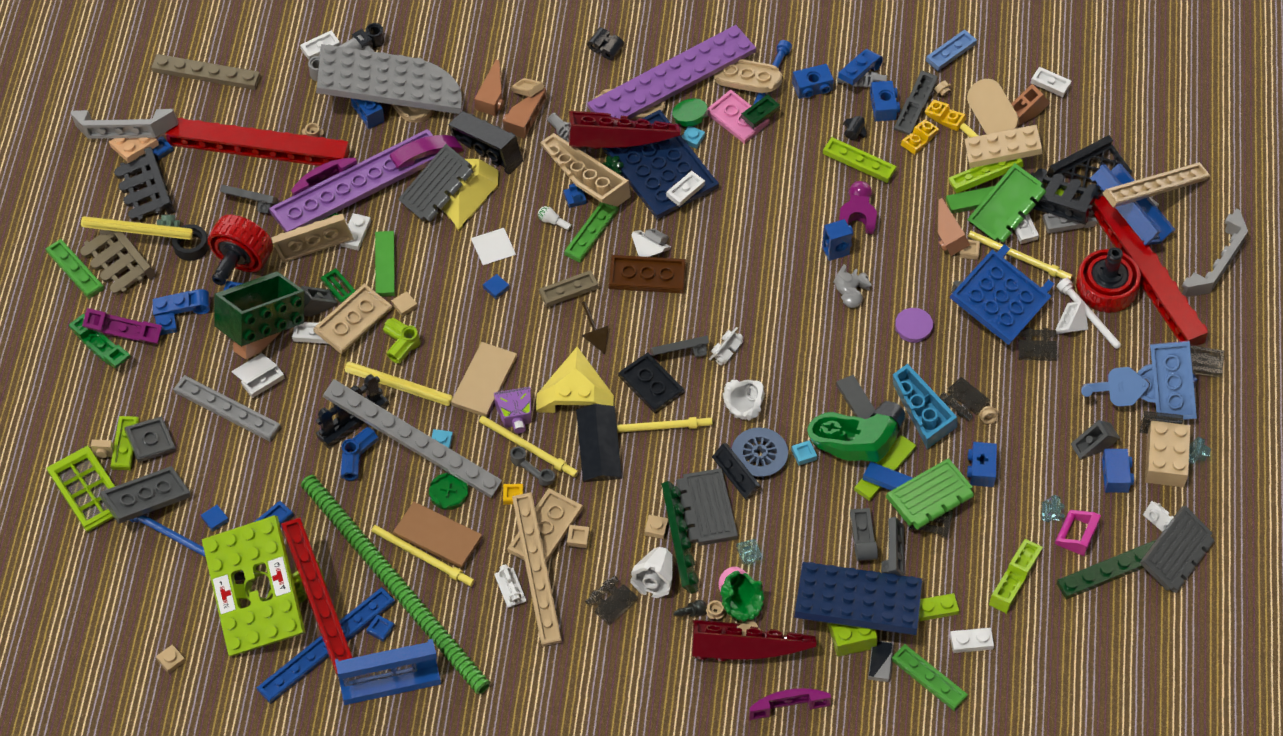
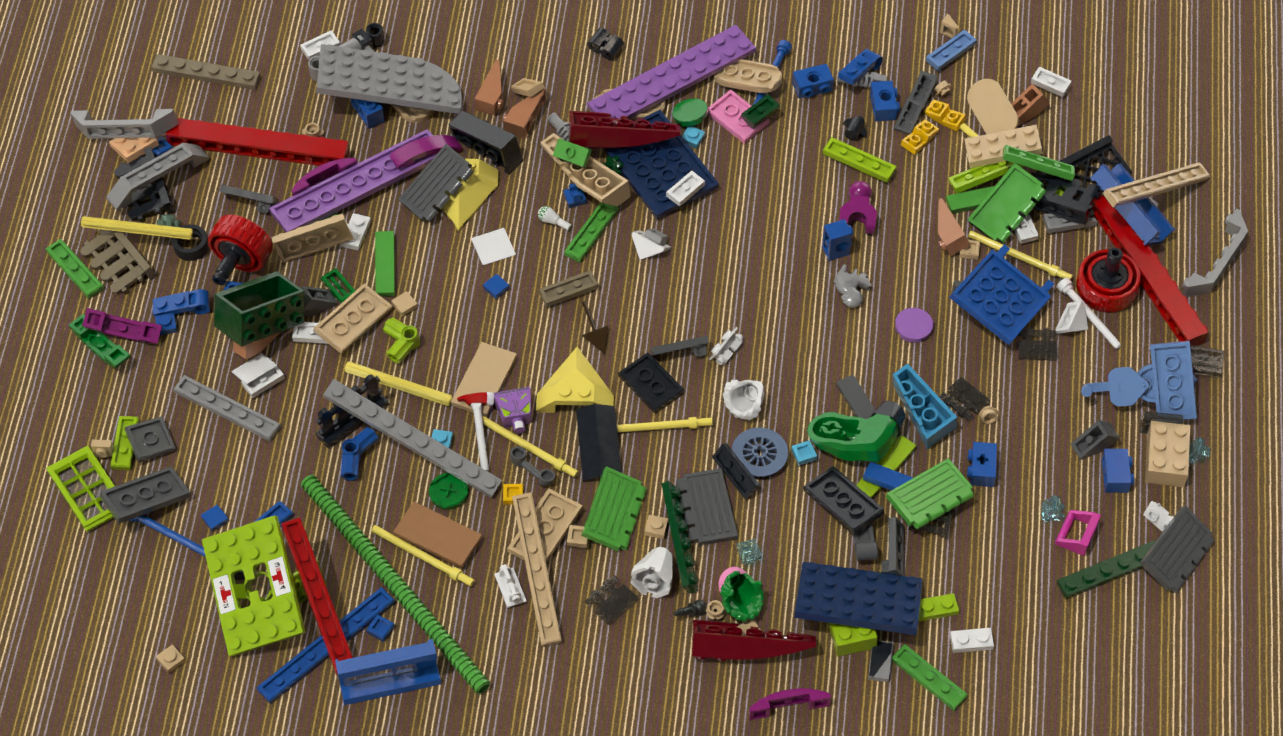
reddish brown tile [608,255,686,294] -> none
lime slope [989,539,1043,614] -> none
none -> light grey slope [106,143,209,211]
none -> white piece [457,392,494,472]
none -> bright green plate [553,138,592,167]
none -> bright green hinge [581,466,647,551]
none -> black tile [803,466,885,535]
none -> tan slope [940,14,958,38]
none -> bright green tile [1003,145,1075,181]

